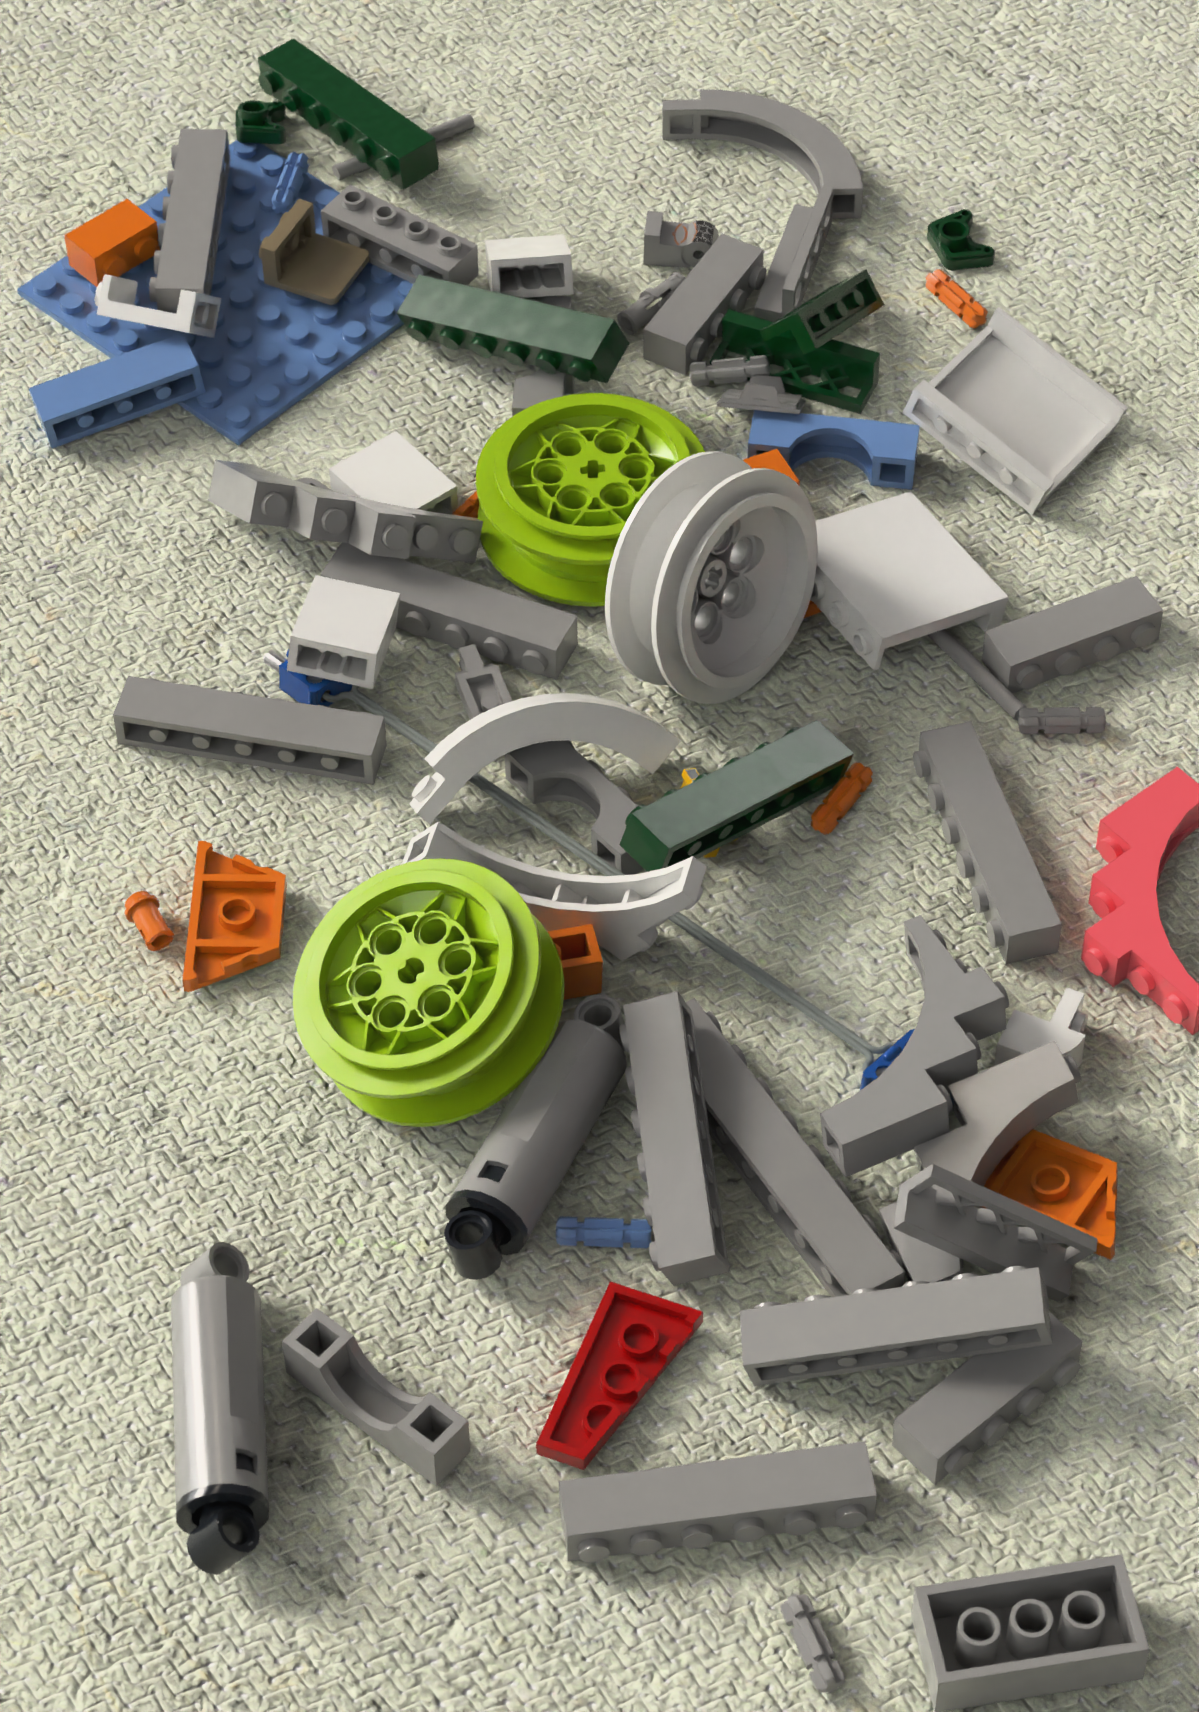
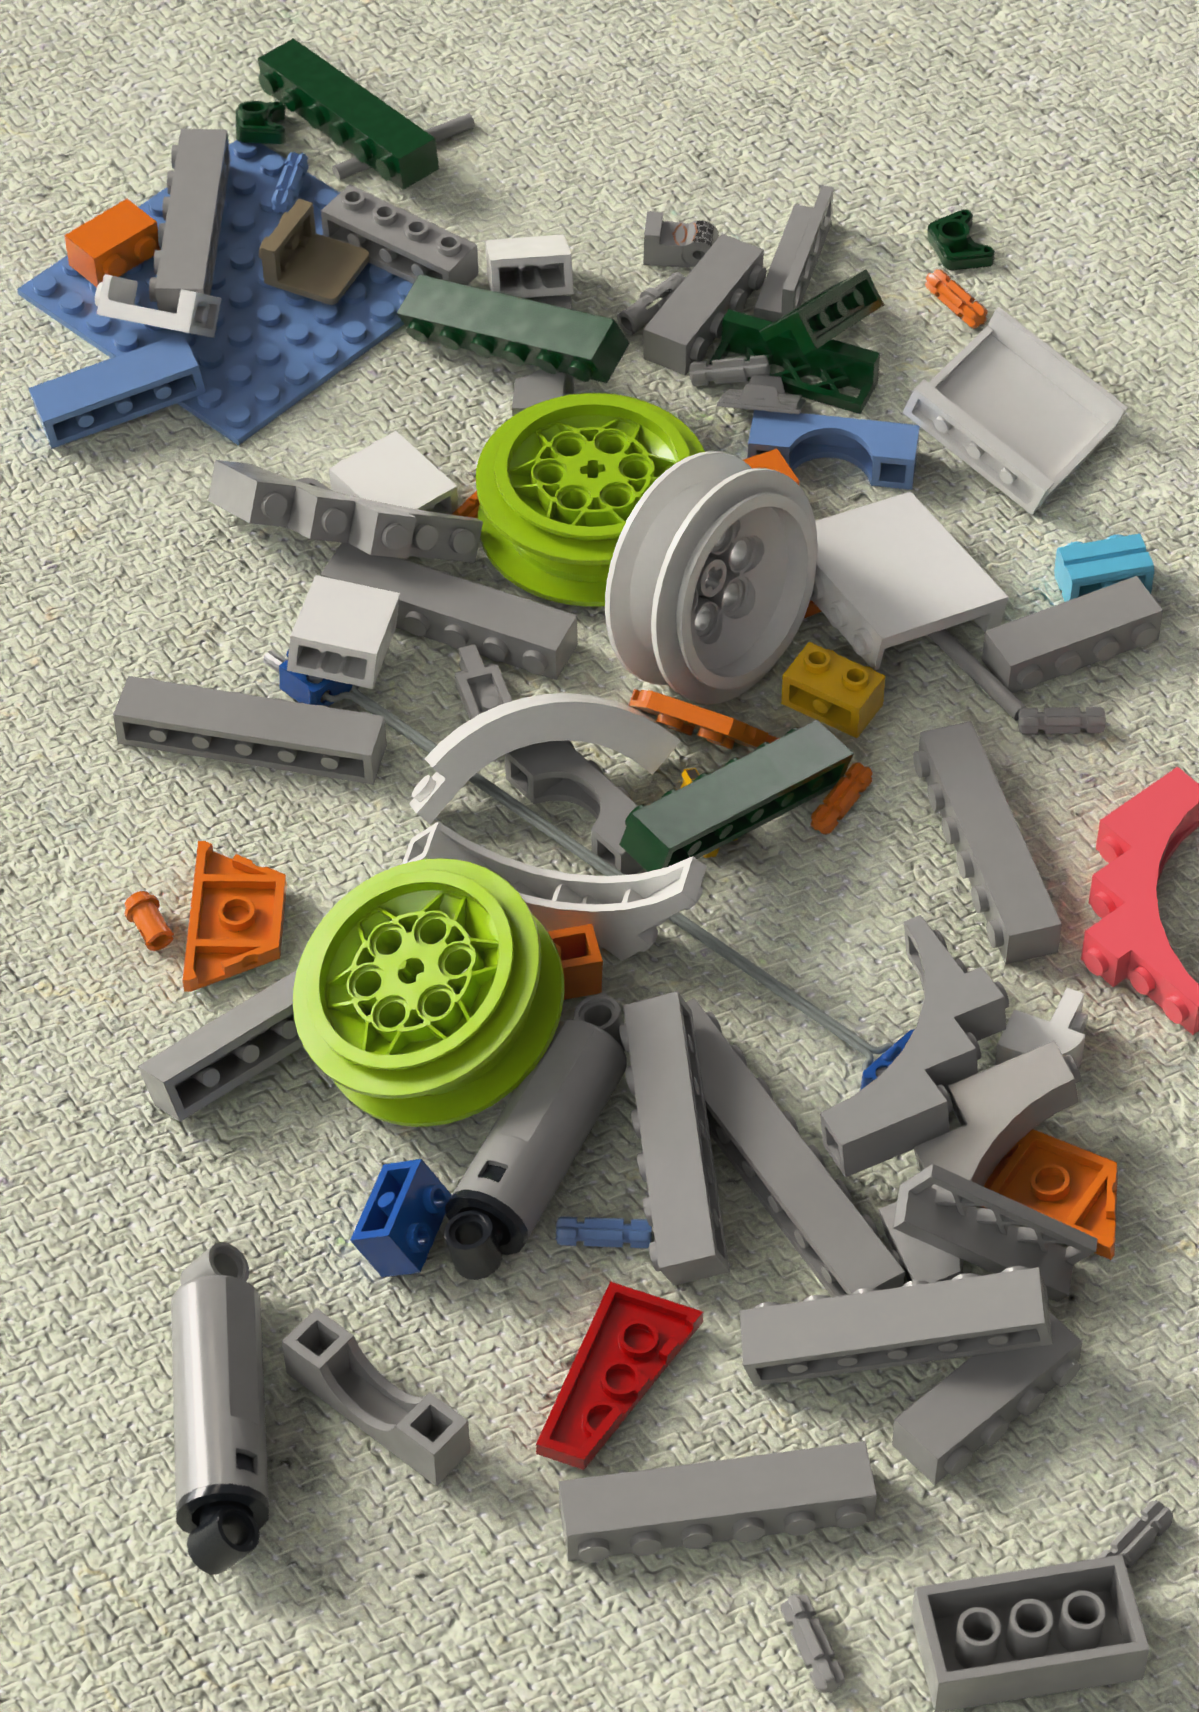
light grey arch [662,89,863,219] -> none
none -> light grey brick [138,972,303,1122]
none -> blue brick [350,1159,452,1277]
none -> orange wing [628,689,779,750]
none -> yellow brick [781,642,885,738]
none -> medium azure brick [1054,534,1155,602]
none -> light grey axle [1097,1500,1173,1568]

